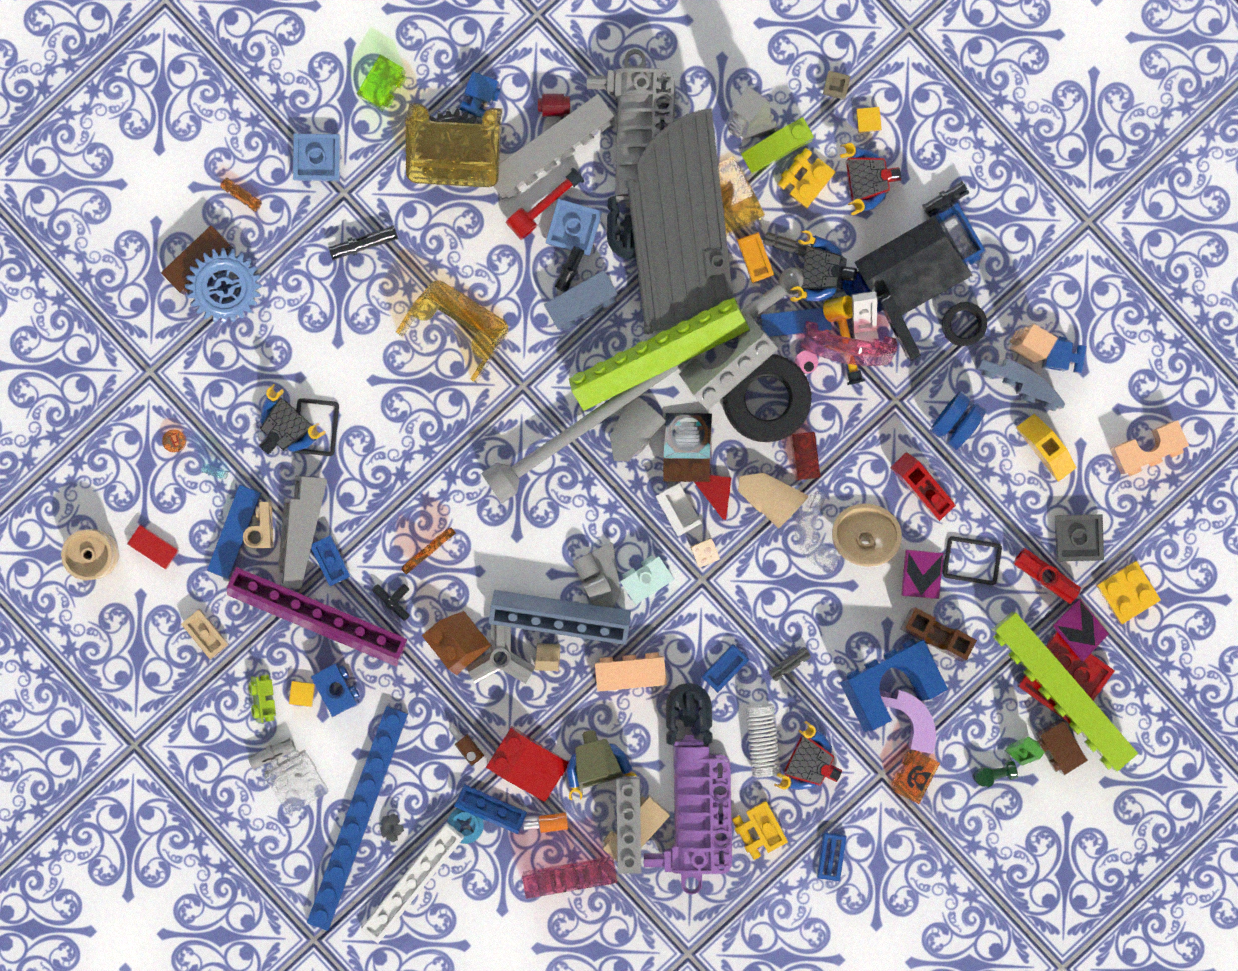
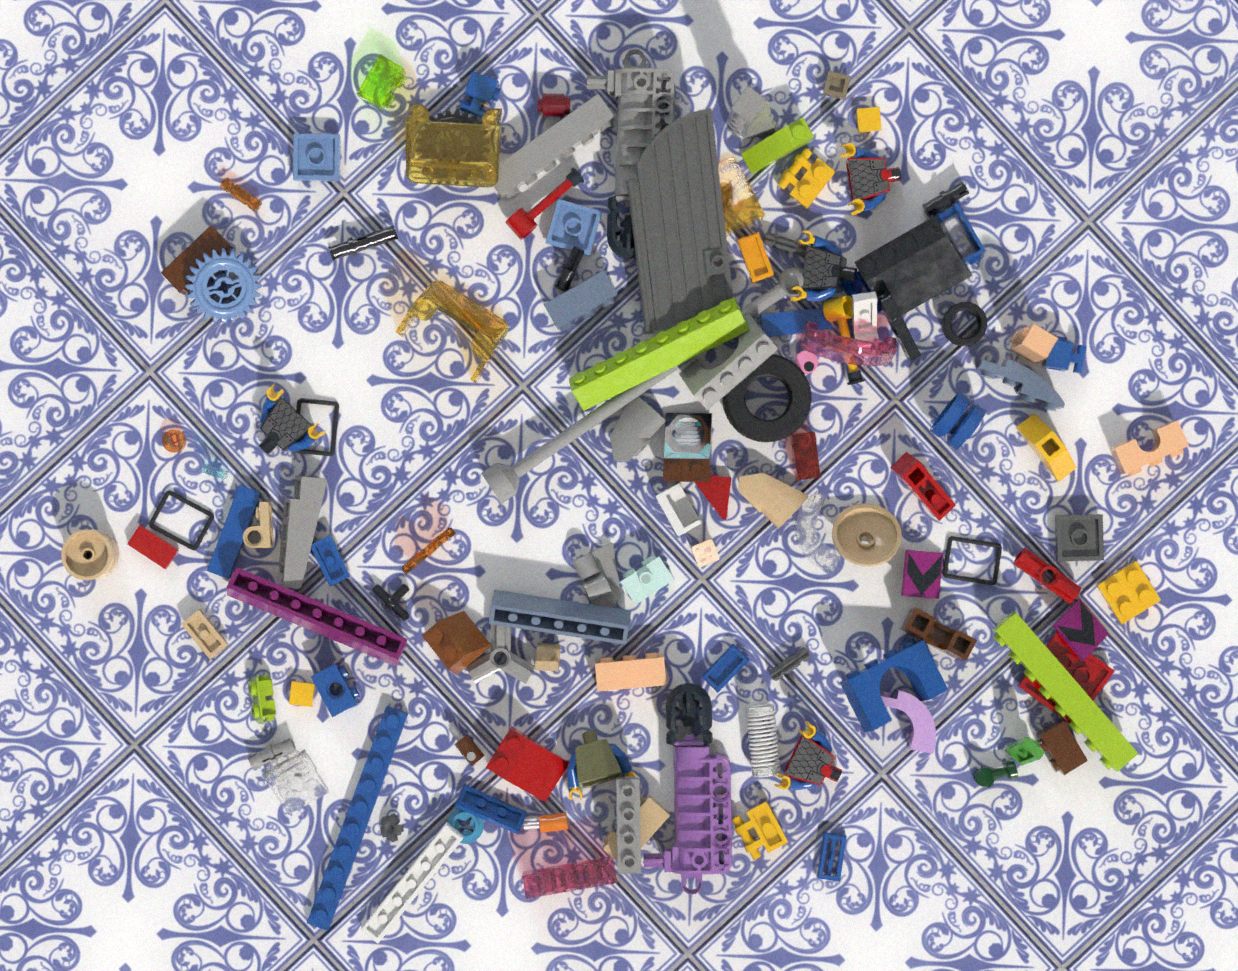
clear orange brick [891,750,940,804] -> none
none -> black piece [149,490,214,551]

